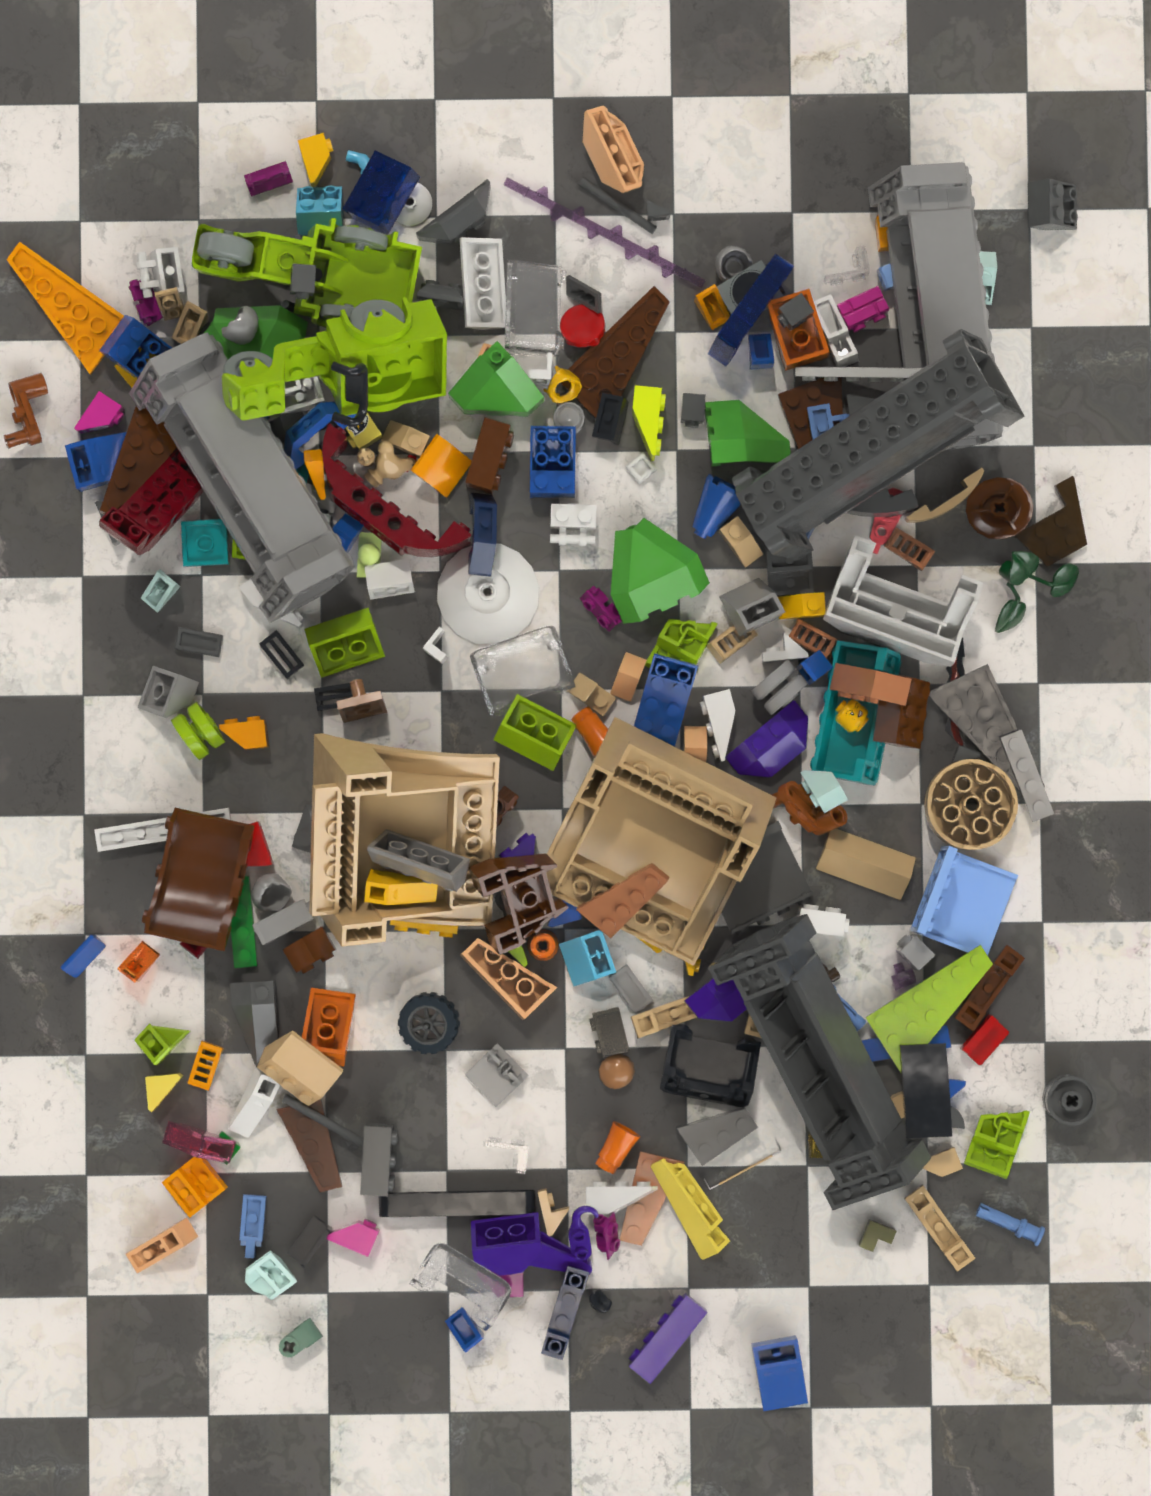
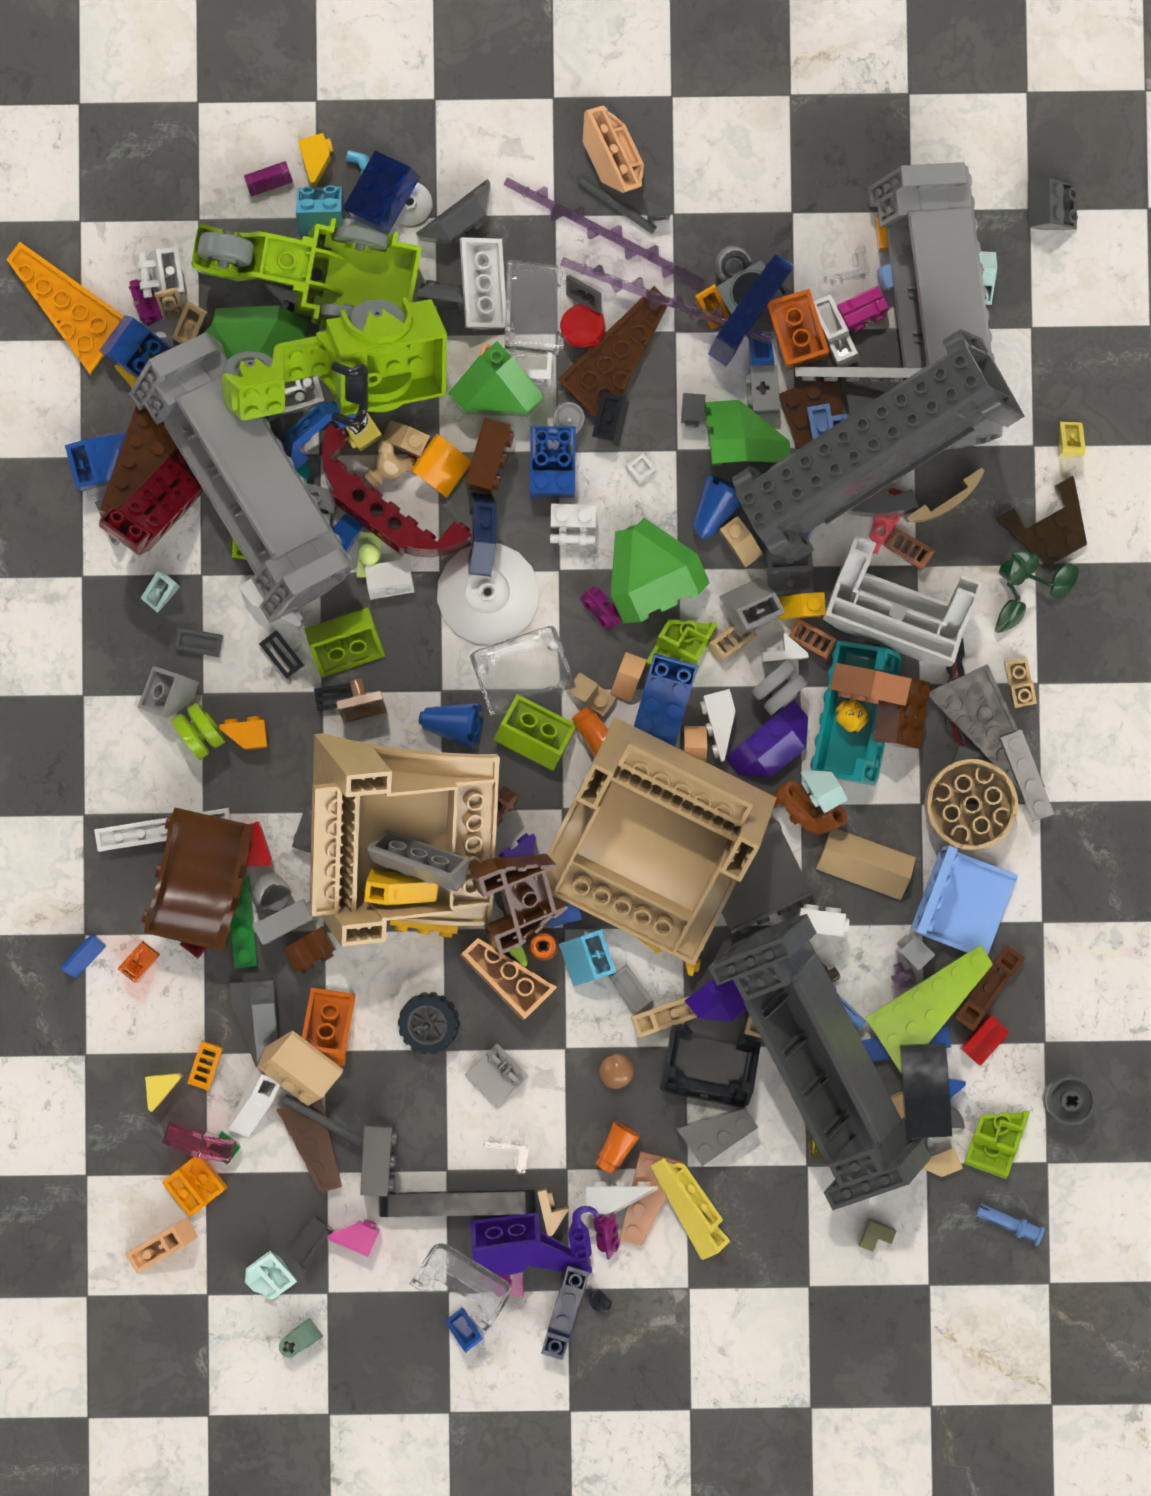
dark orange piece [4,373,48,449] -> none
dark pink slope [74,391,124,434] -> none
lime slope [134,1023,190,1065] -> none
teal plate [181,519,229,567] -> none
light grey hair [222,306,259,345] -> none
medium blue hinge [239,1194,267,1259] -> none
dark grey brick [290,264,316,299] -> none
light orange slope [304,449,326,500] -> none
tan axle [357,448,375,467] -> none
white panel [423,626,448,665] -> none
yellow piece [543,366,582,403] -> none
nougat wing [576,863,670,938] -> none
clear smoke brick [589,1006,630,1058] -> none
brick [628,1293,708,1384] -> none
neon yellow slope [632,385,666,461] -> none
tan piece [704,1140,782,1190] -> none
blue slope [751,1335,808,1411] -> none
dark grey brick [777,293,814,331] -> none
blue slope [796,649,833,685] -> none
tan slope [904,1185,975,1272] -> none
reddish brown piece [966,477,1034,540] -> none
none -> blue cone [419,703,483,748]
none -> clear purple plant [560,257,773,345]
none -> light grey brick [745,365,780,414]
none -> tan slope [1004,657,1037,708]
none -> light yellow slope [1058,421,1086,458]

